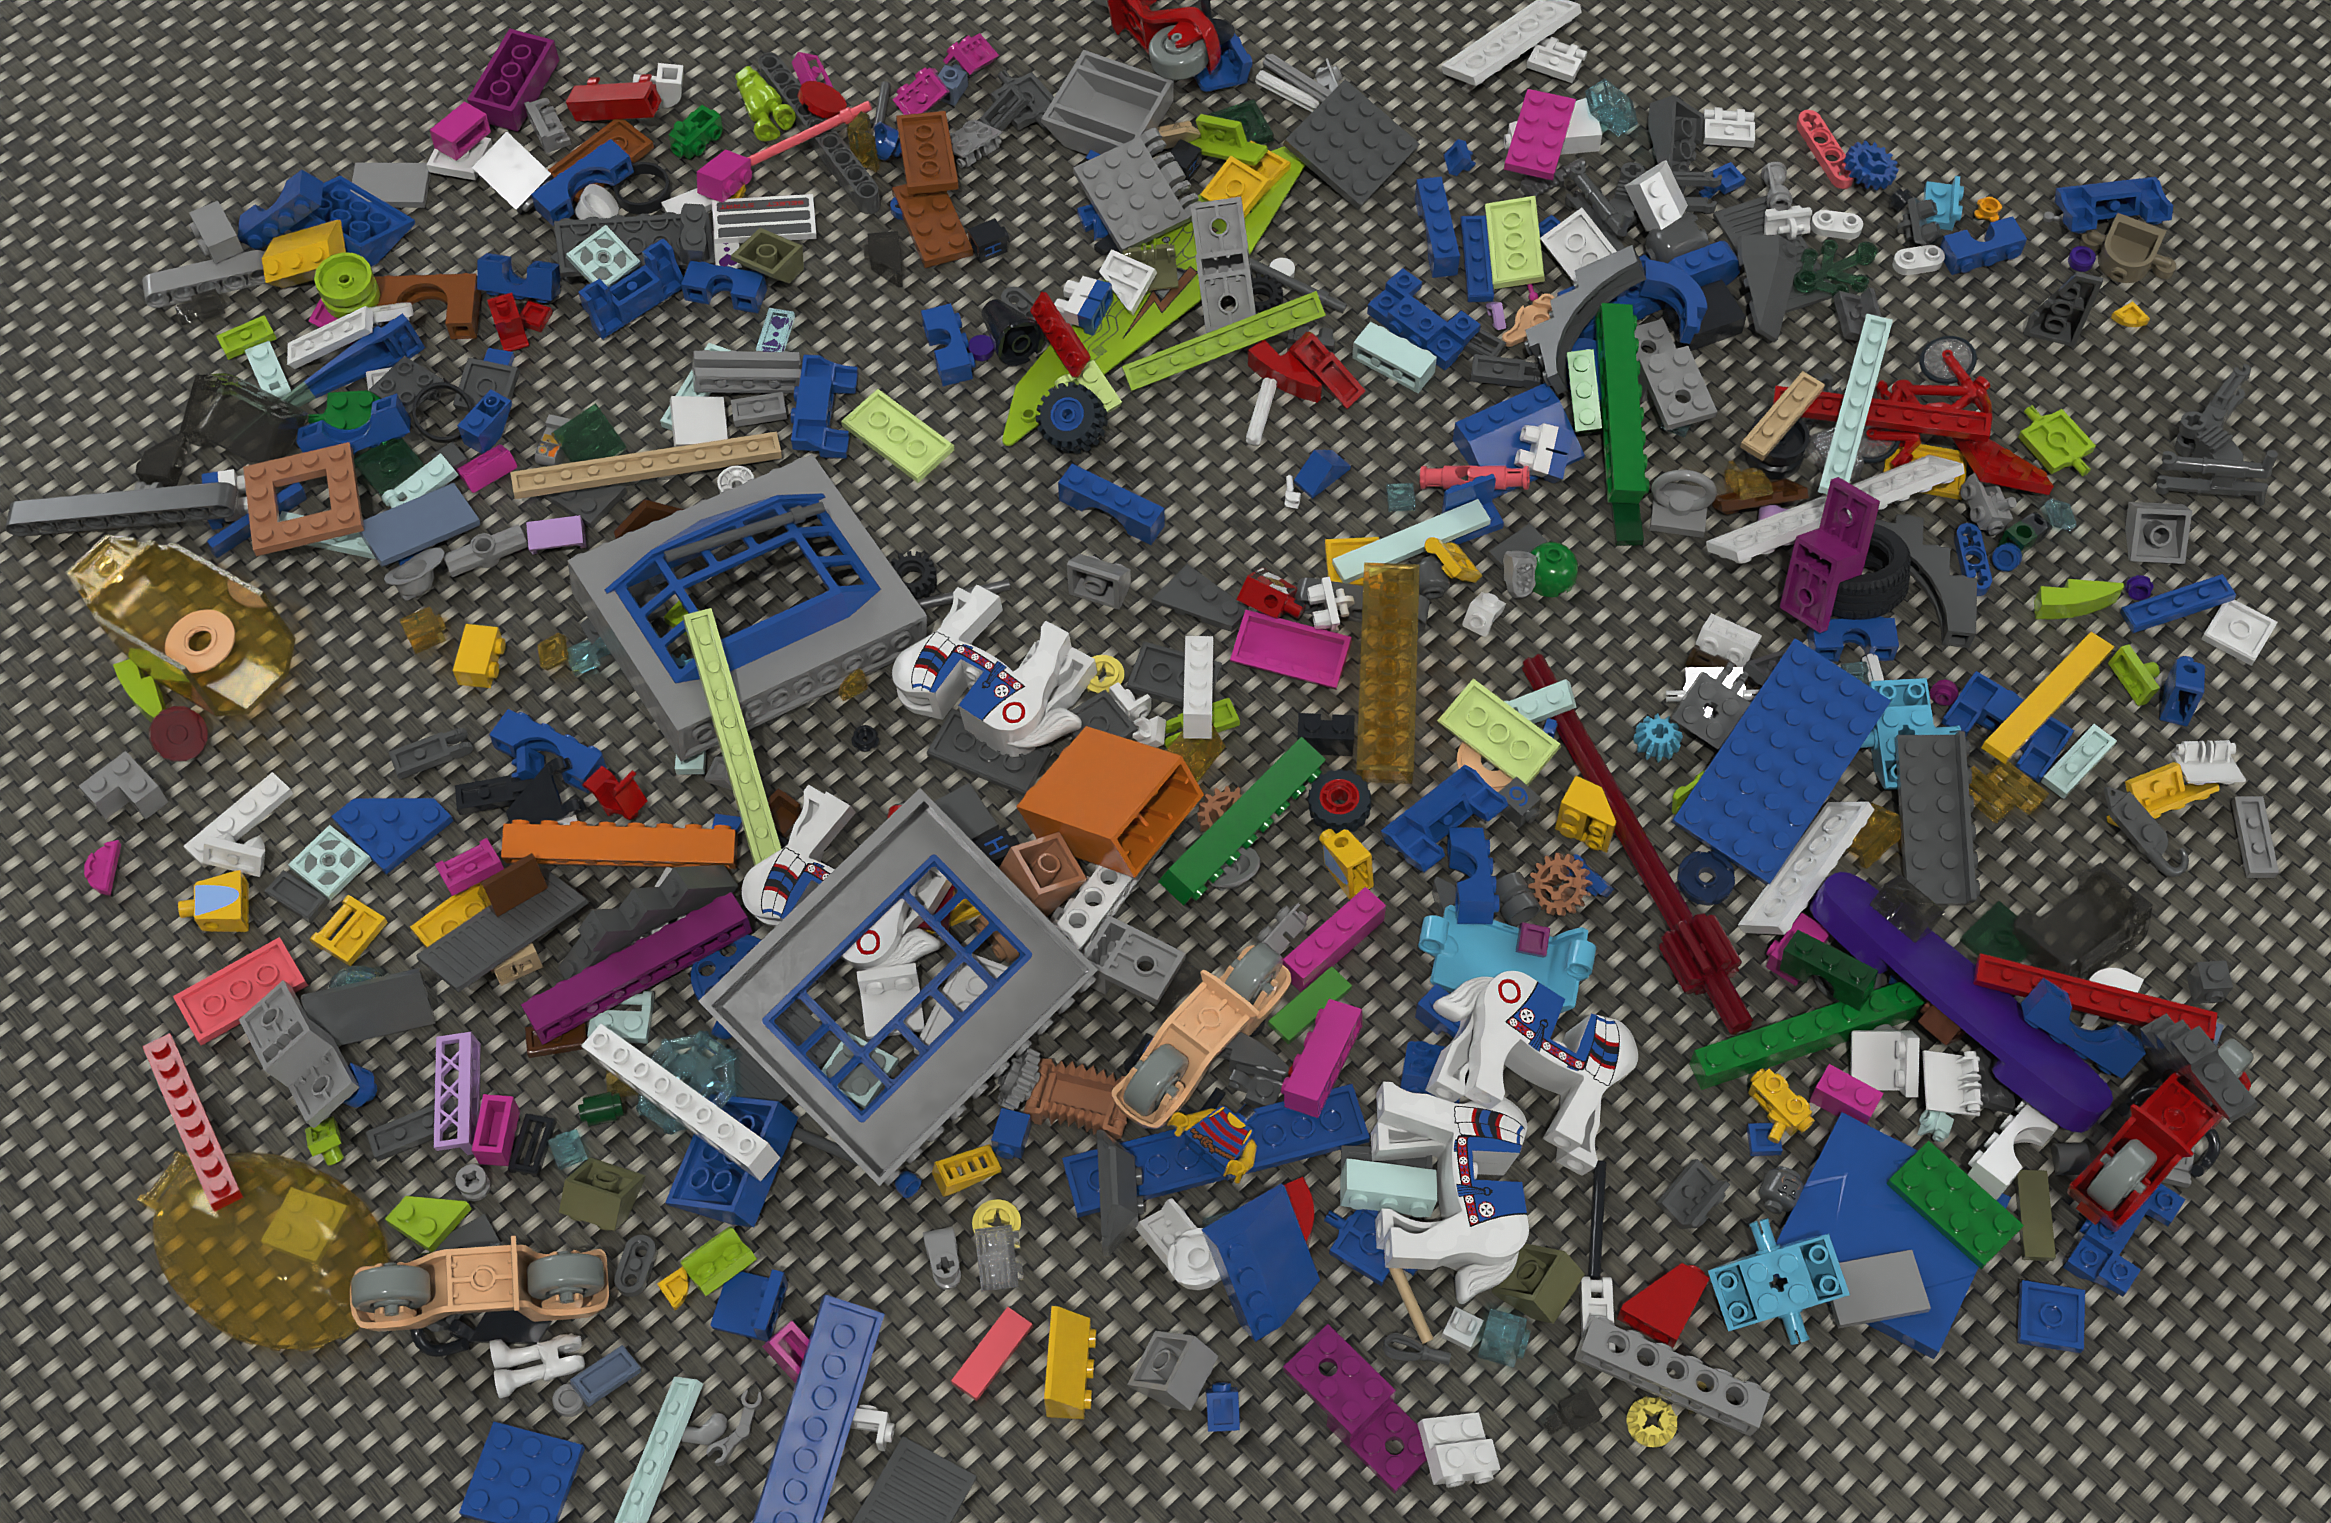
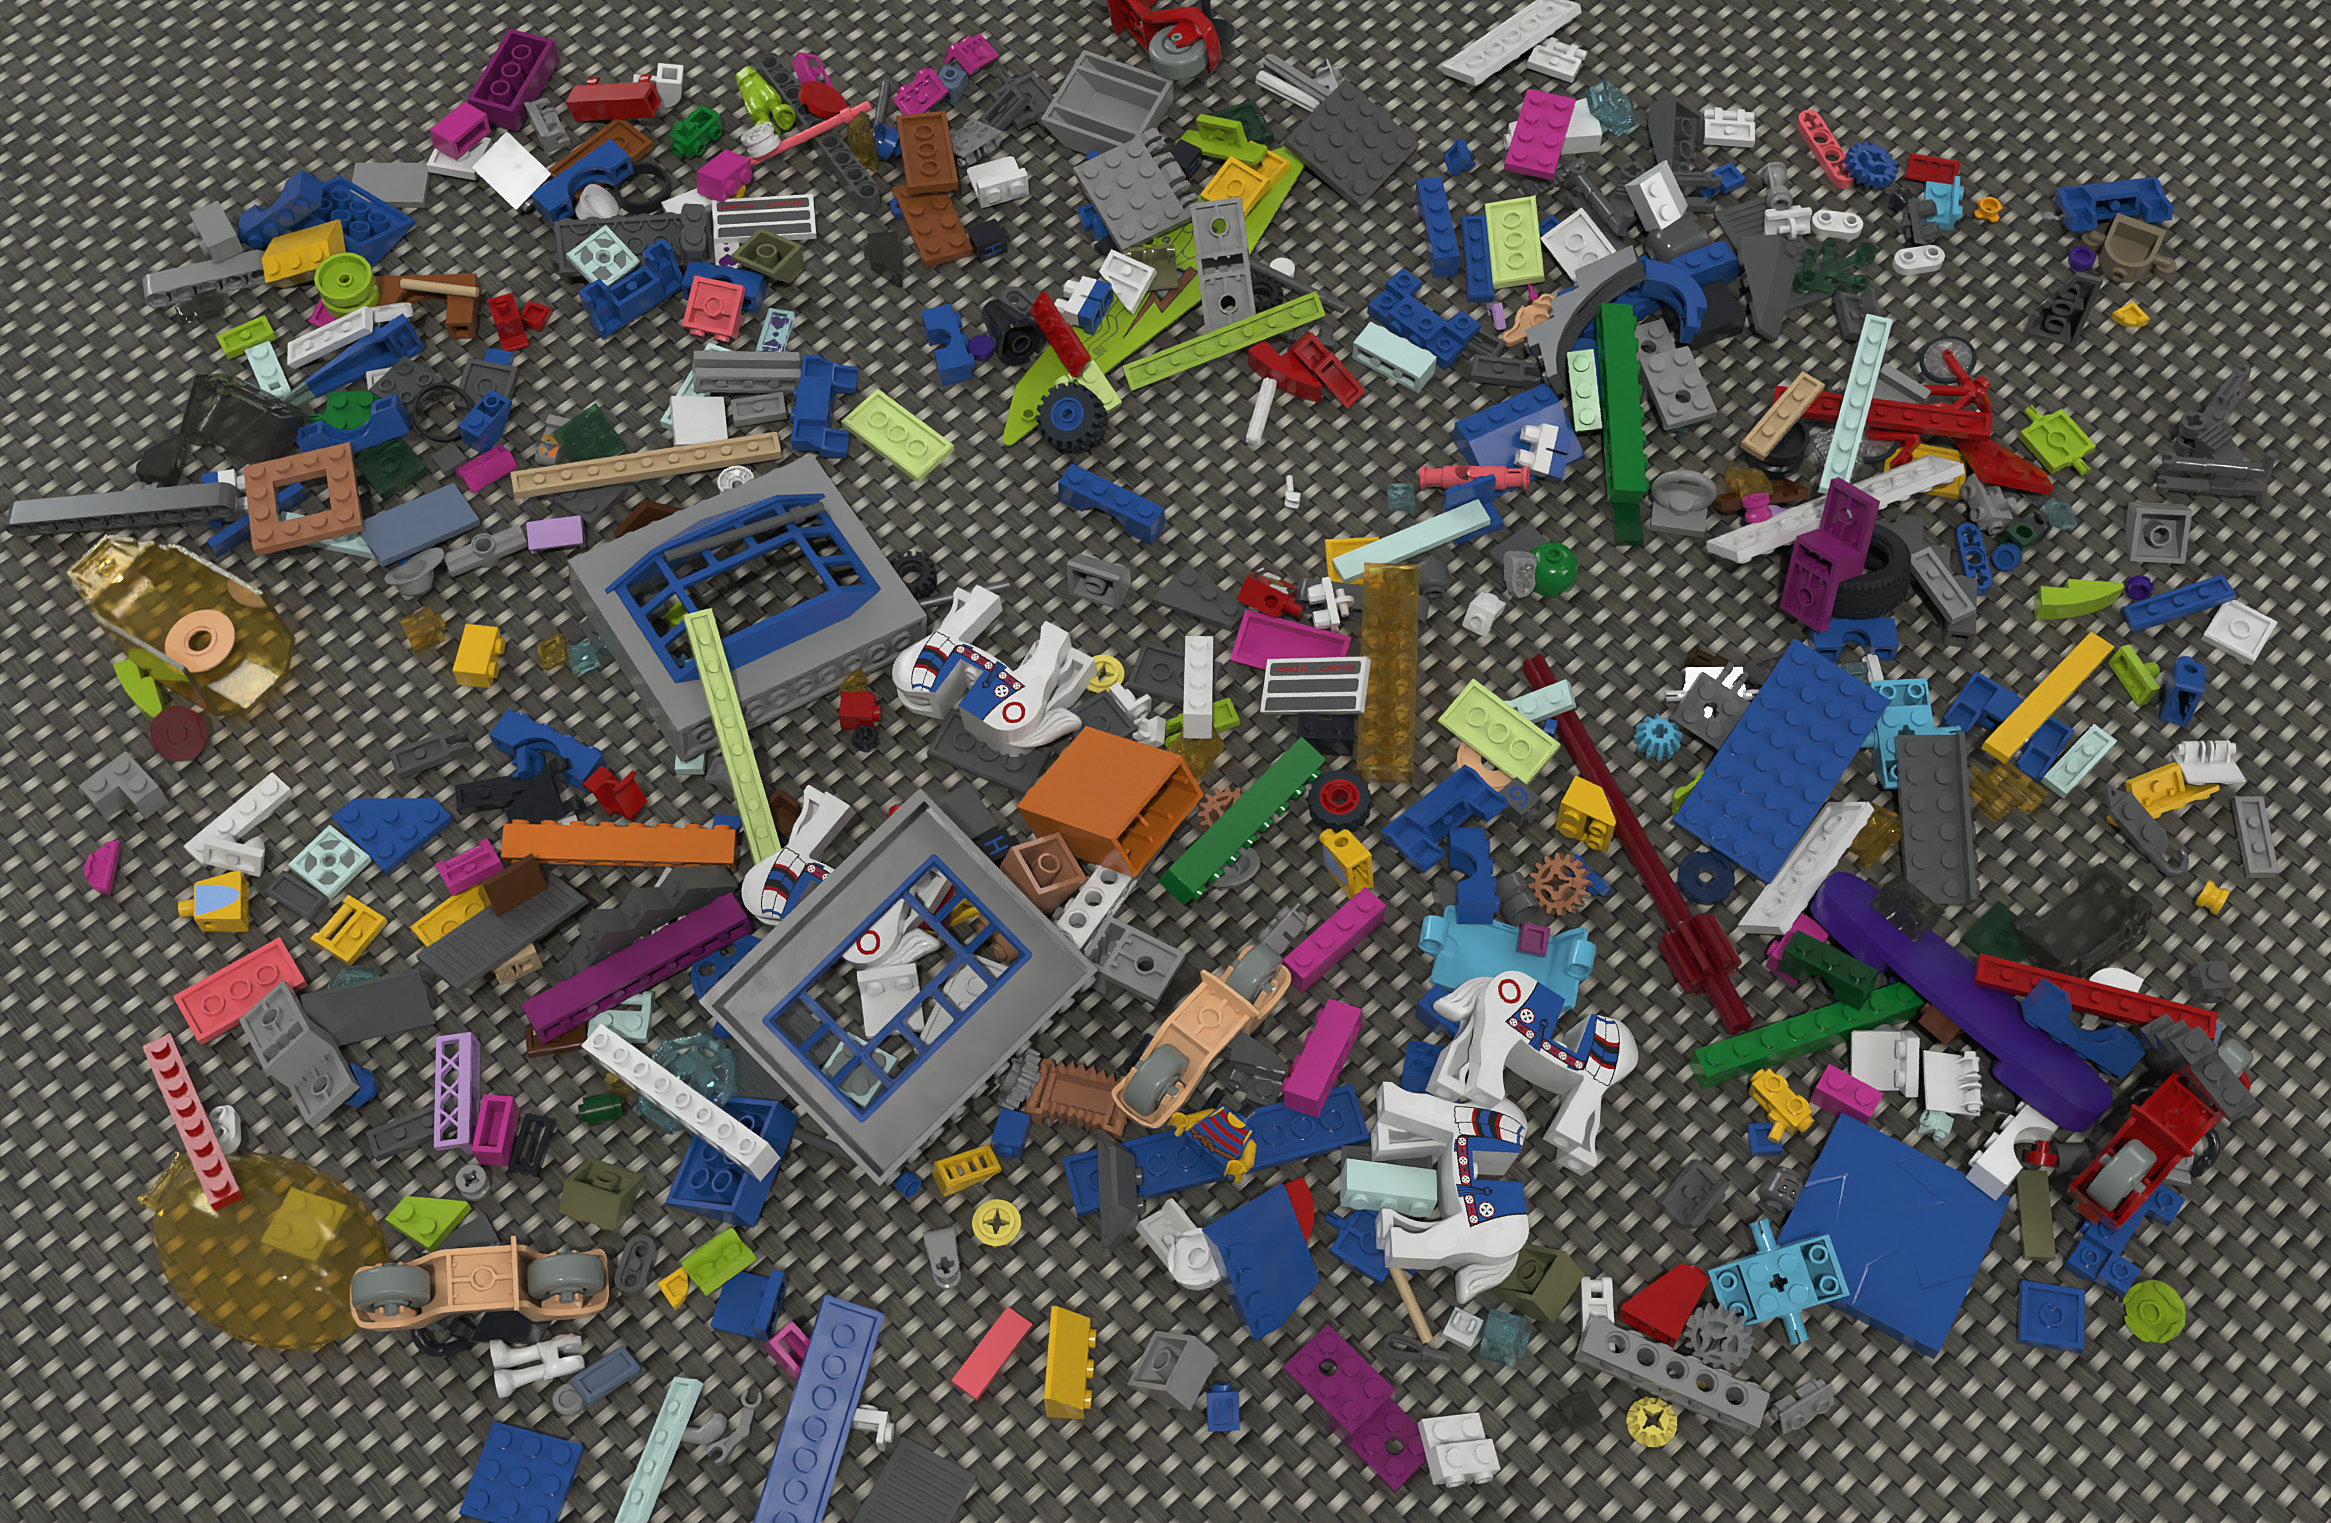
lime tile [305,1116,344,1166] -> none
light aqua plate [381,453,458,508] -> none
blue arch [477,253,560,303] -> none
clear light blue tile [548,1129,588,1170] -> none
clear brick [975,1225,1024,1292] -> none
tan slope [1157,121,1201,149] -> none
blue bracket [1193,33,1252,92] -> none
bright green tile [1268,966,1352,1045] -> none
blue slope [1294,450,1351,499] -> none
yellow plate [1425,537,1482,583] -> none
black bar [1588,1160,1607,1280] -> none
white bracket [1695,613,1762,667] -> none
light grey tile [1830,1250,1931,1329] -> none
green plate [1887,1141,2024,1270] -> none
magenta plate [1930,679,1959,706] -> none
blue arch [1940,216,2027,275] -> none
none -> white plate [208,1105,241,1156]
none -> tan bar [400,278,479,298]
none -> coral plate [682,275,746,343]
none -> white wheel [741,122,781,158]
none -> red brick [838,691,882,730]
none -> white bracket [967,156,1029,208]
none -> tile [1260,657,1371,715]
none -> light grey gear [1684,1303,1754,1371]
none -> dark pink wheel [1742,493,1772,523]
none -> light grey hinge [1769,1379,1834,1436]
none -> light grey panel [1872,363,1931,405]
none -> red plate [1904,153,1961,185]
none -> light grey plate [1910,547,1976,625]
none -> red tile [2025,1140,2058,1168]
none -> lime tile [2123,1280,2186,1344]
none -> yellow wheel [2194,880,2230,916]

